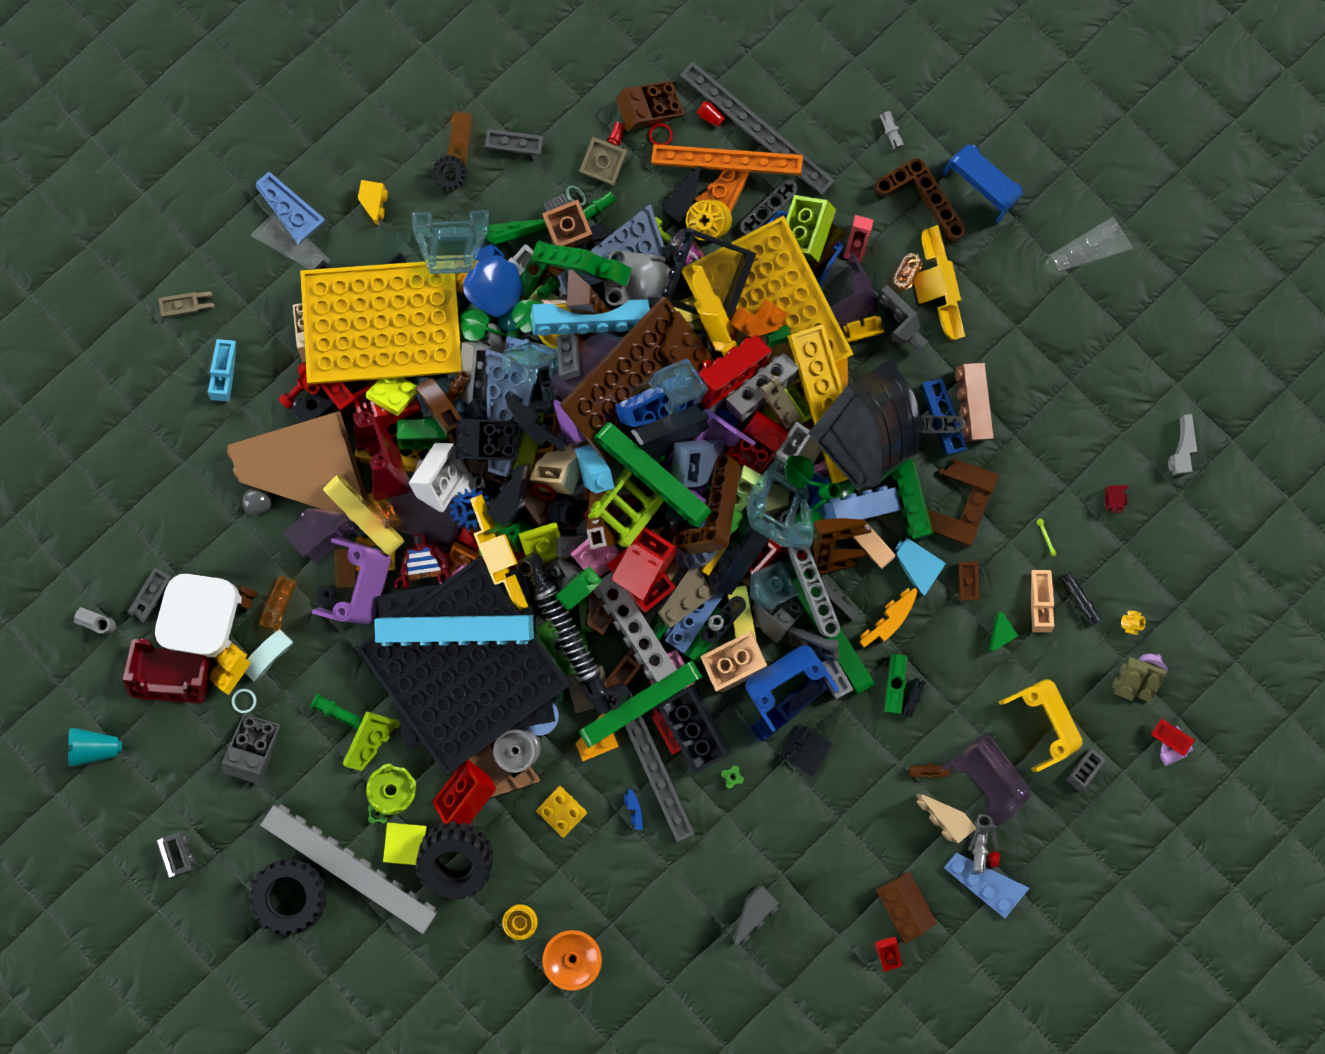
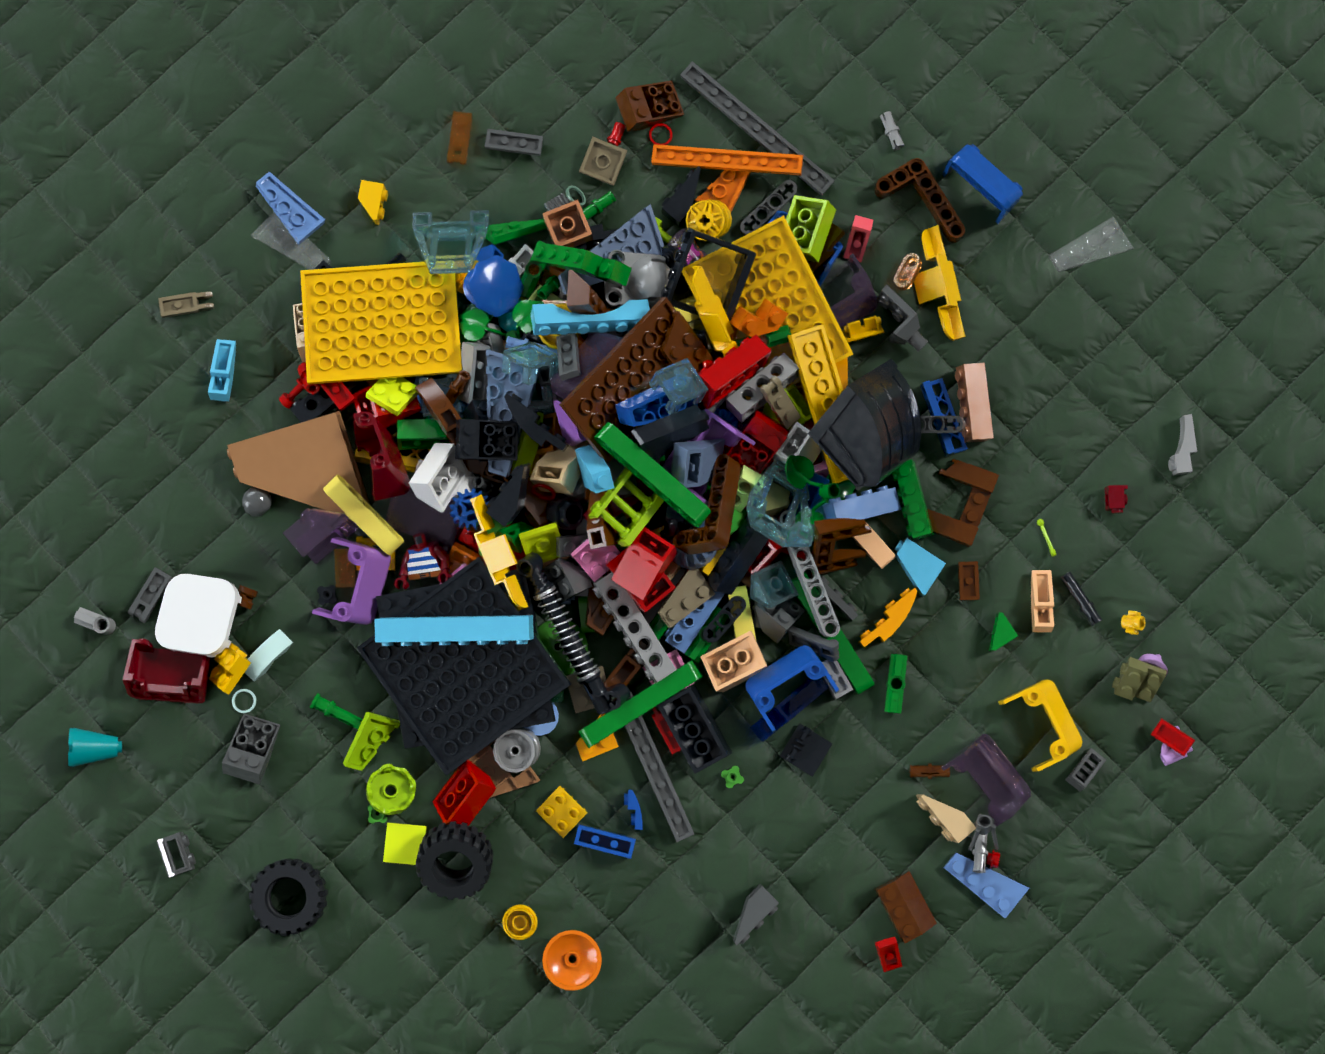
clear orange plate [260,575,297,631] -> none
light grey brick [261,804,438,934] -> none
clear orange slope [367,494,403,529] -> none
black tyre [432,155,467,191] -> none
green slope [555,566,602,611] -> none
red cone [696,101,725,127] -> none
light grey pin [708,615,724,631] -> none
black pin [901,678,926,718] -> none
none -> blue brick [574,824,636,859]

